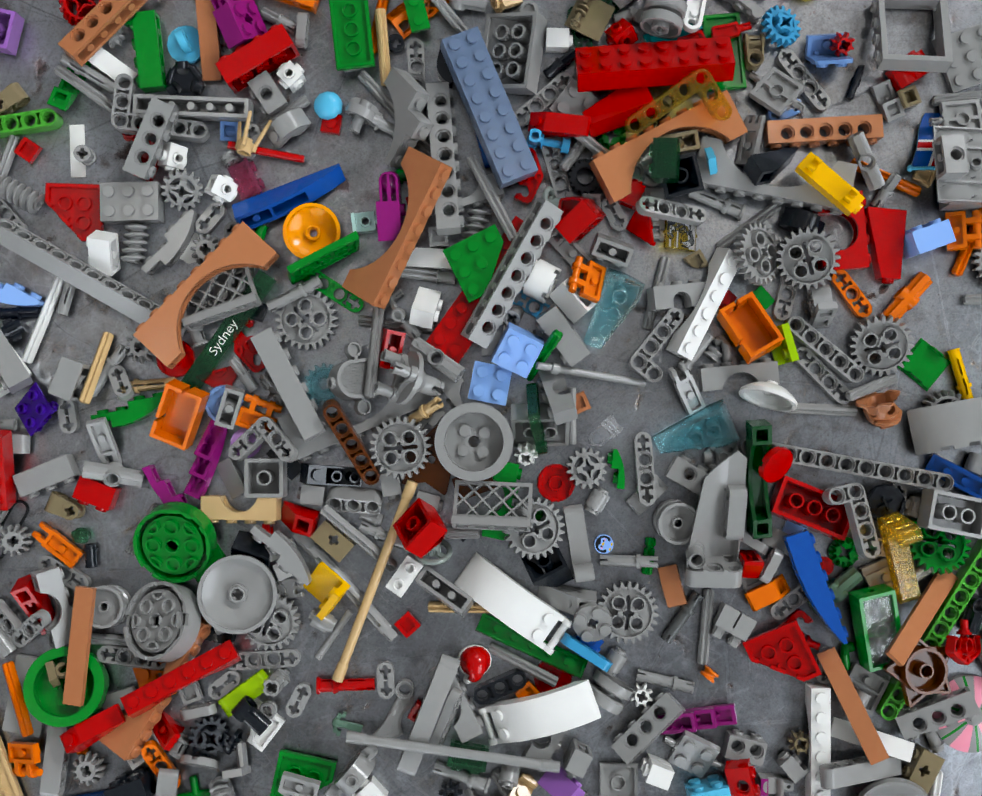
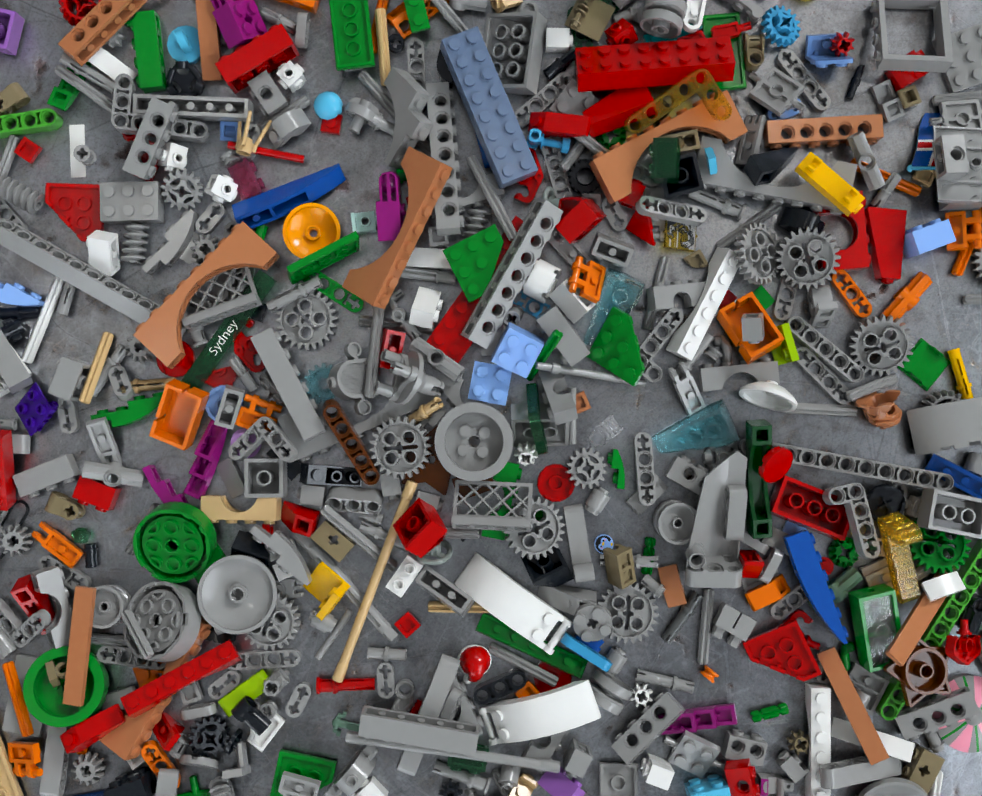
none -> light grey axle [121,609,154,660]
none -> light grey brick [358,705,480,756]
none -> light grey pin [367,646,407,662]
none -> green plate [586,306,645,386]
none -> dark tan hinge [603,544,636,590]
none -> light grey pin [640,574,666,598]
none -> light grey brick [741,313,765,344]
none -> green axle [750,703,789,723]
none -> white slope [921,571,966,602]

